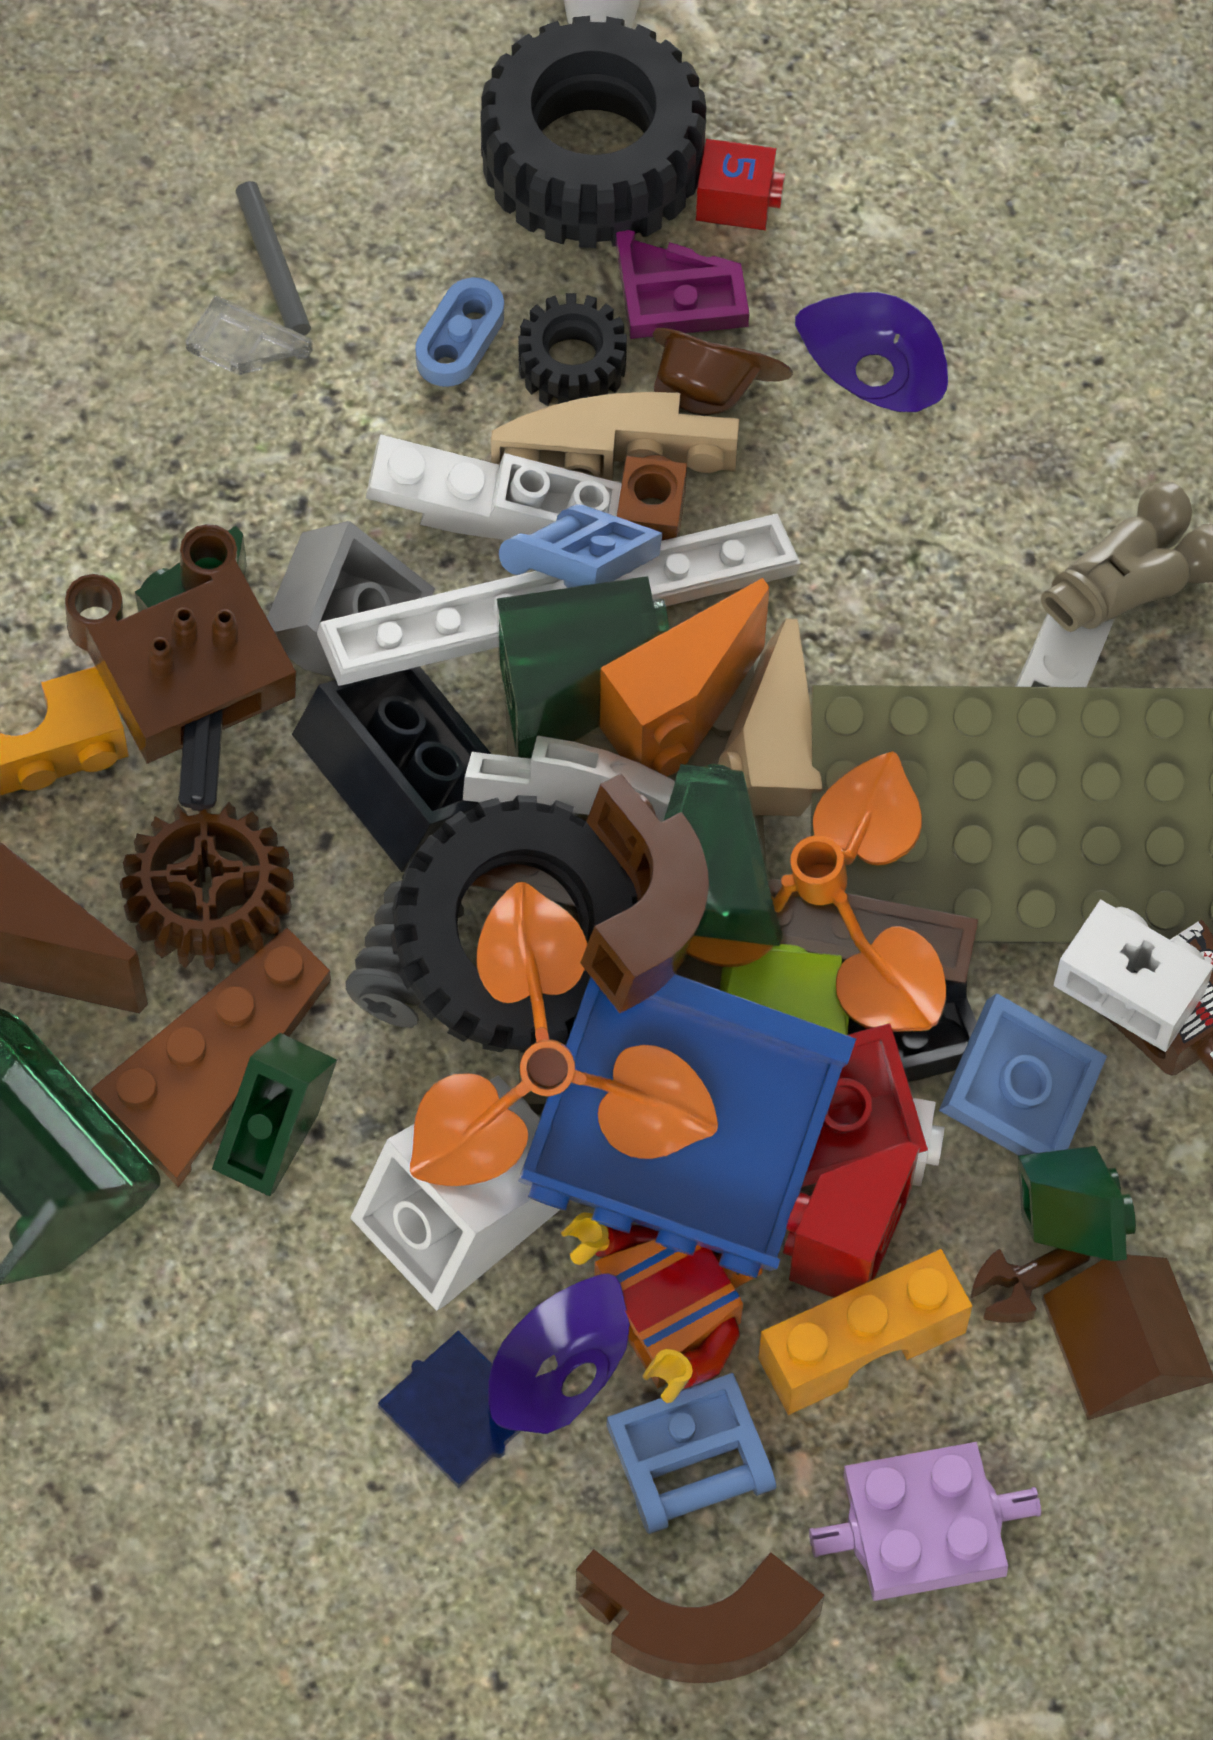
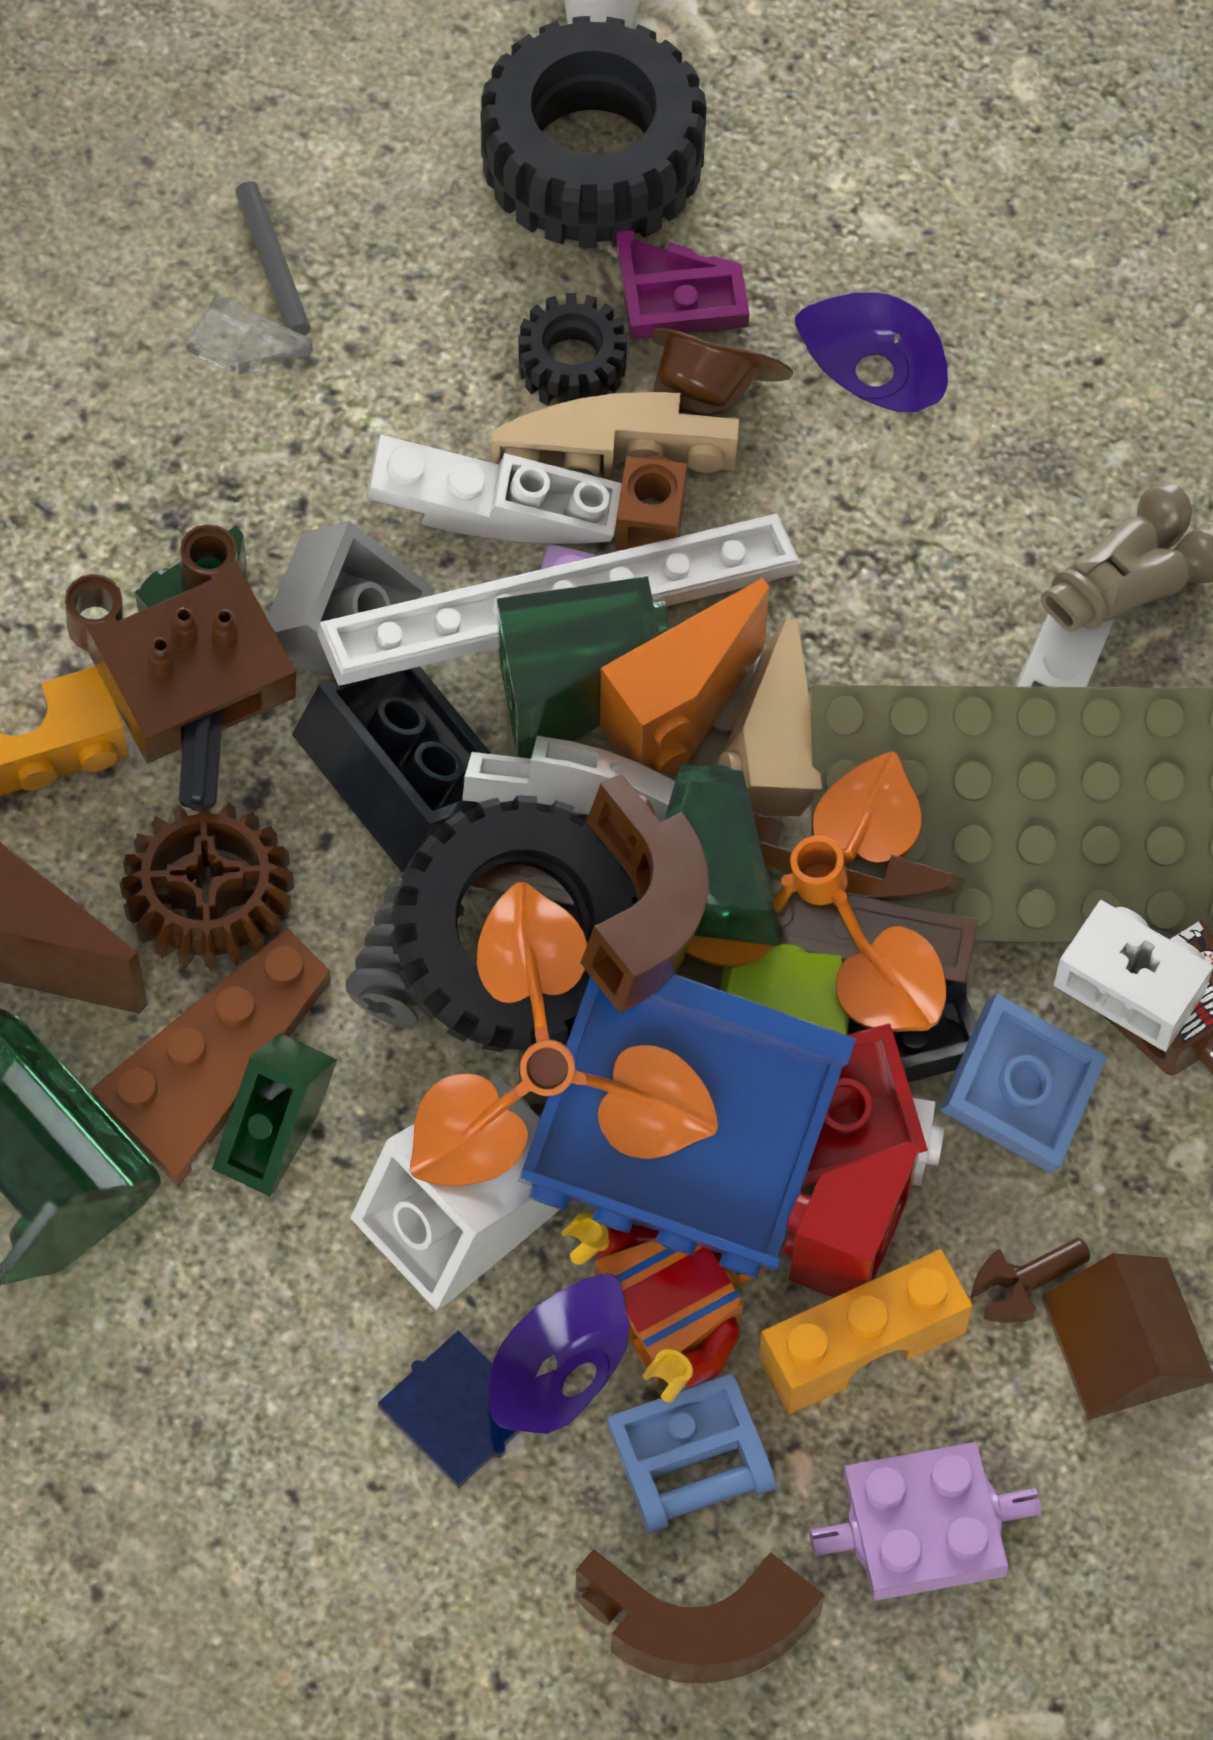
medium blue plate [415,277,504,387] -> none
medium blue plate [499,504,662,592] -> none
red brick [696,138,785,231] -> none
dark green slope [1018,1146,1136,1261] -> none
none -> reddish brown slope [706,799,965,901]

